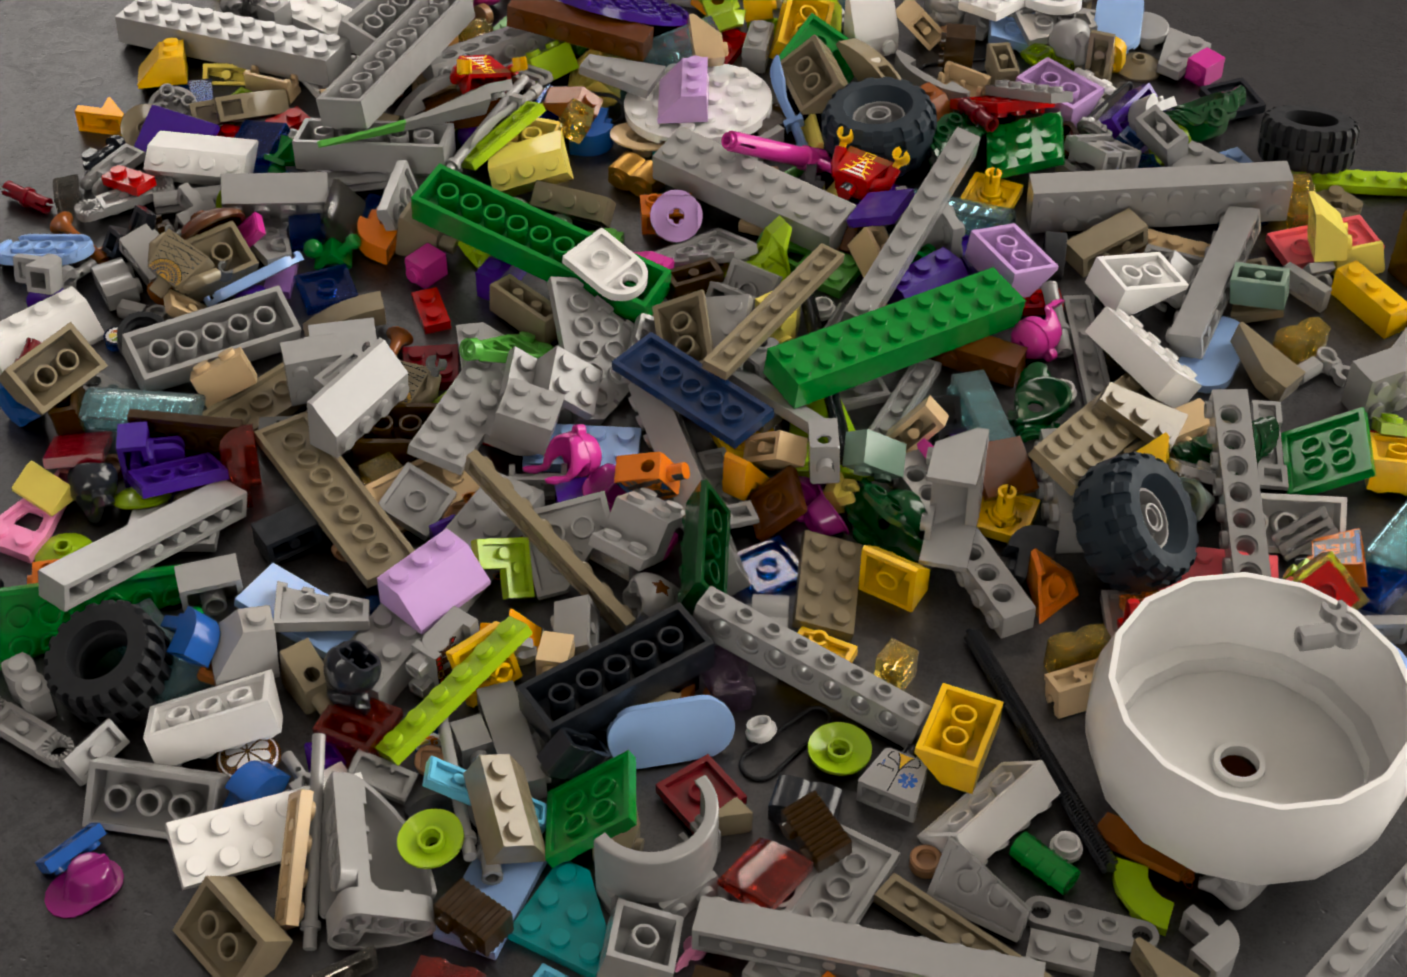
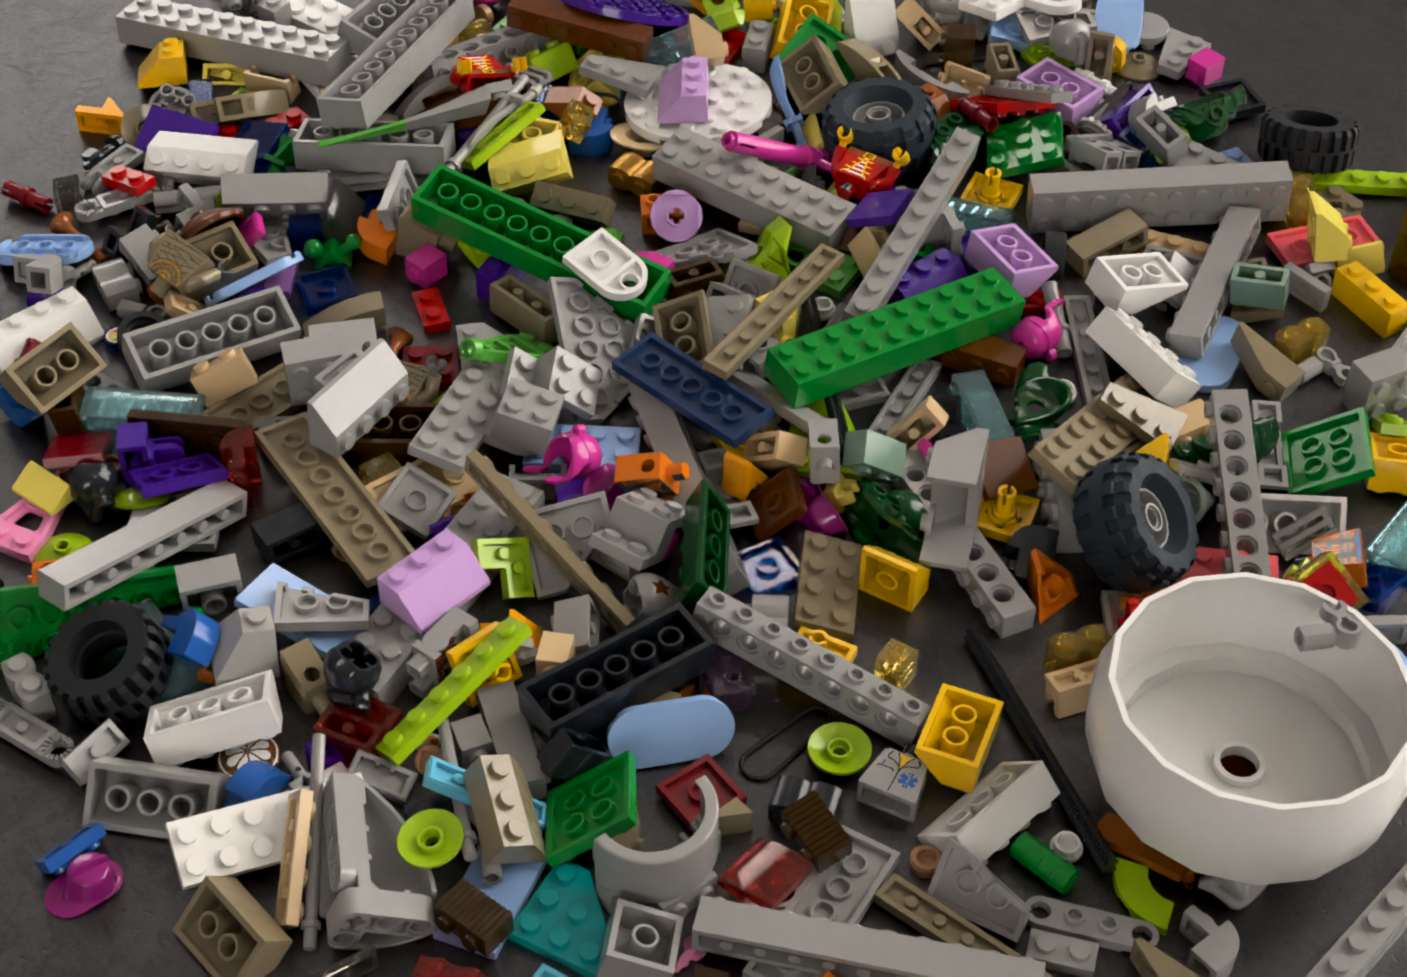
white plate [745,715,777,744] -> none

